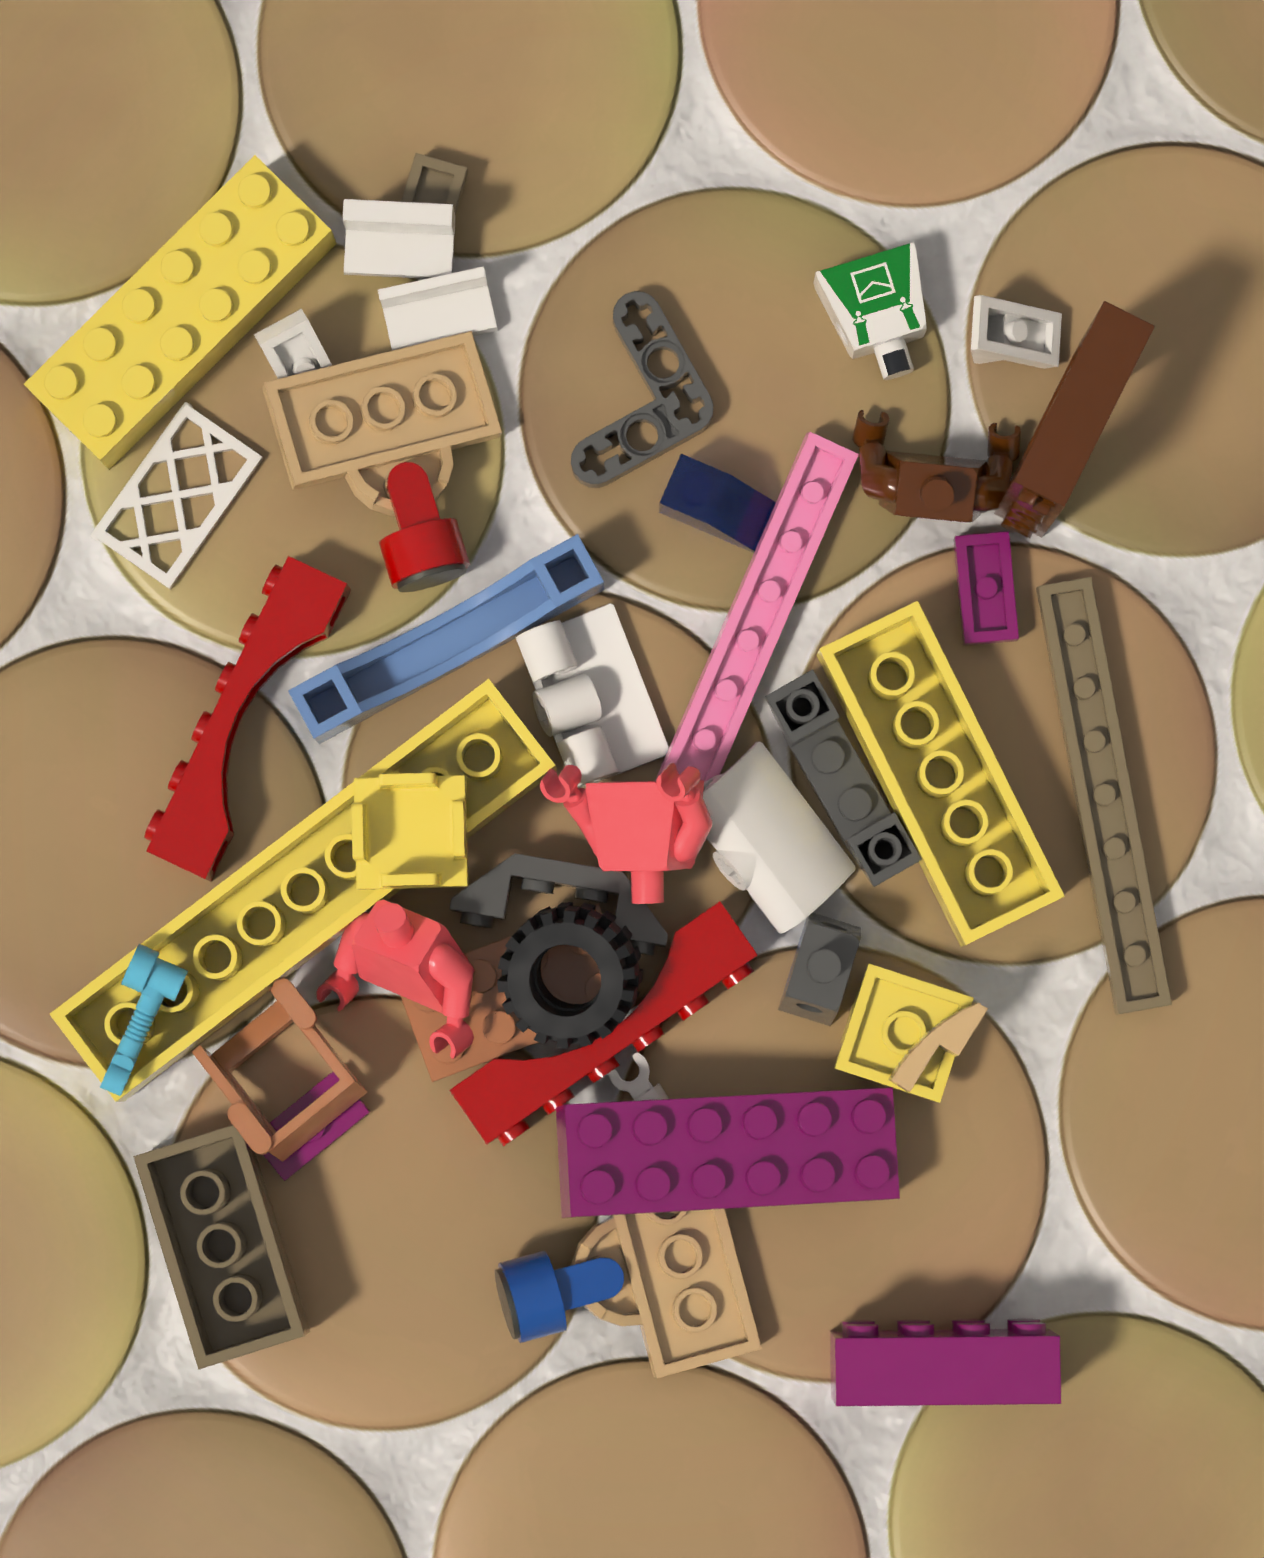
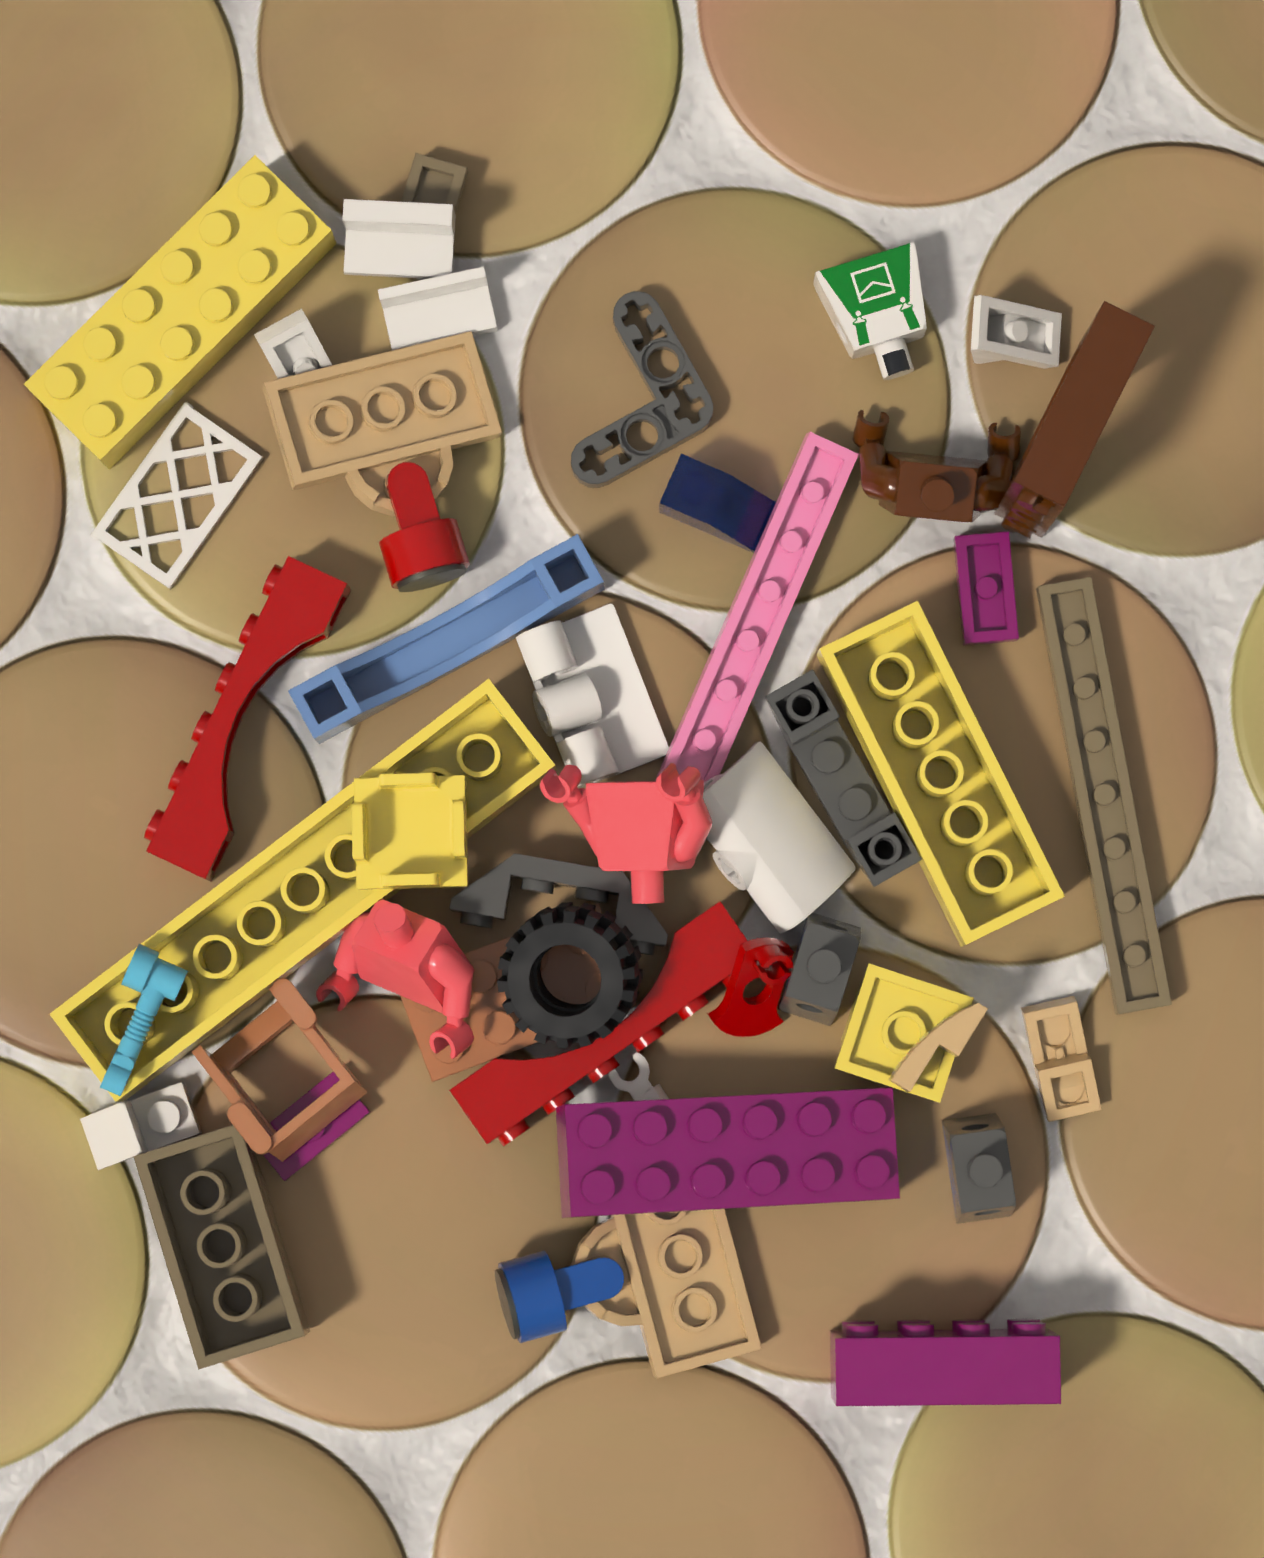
none -> white slope [80,1082,202,1170]
none -> red piece [707,937,794,1037]
none -> dark grey torso [942,1113,1016,1224]
none -> tan slope [1021,996,1102,1122]

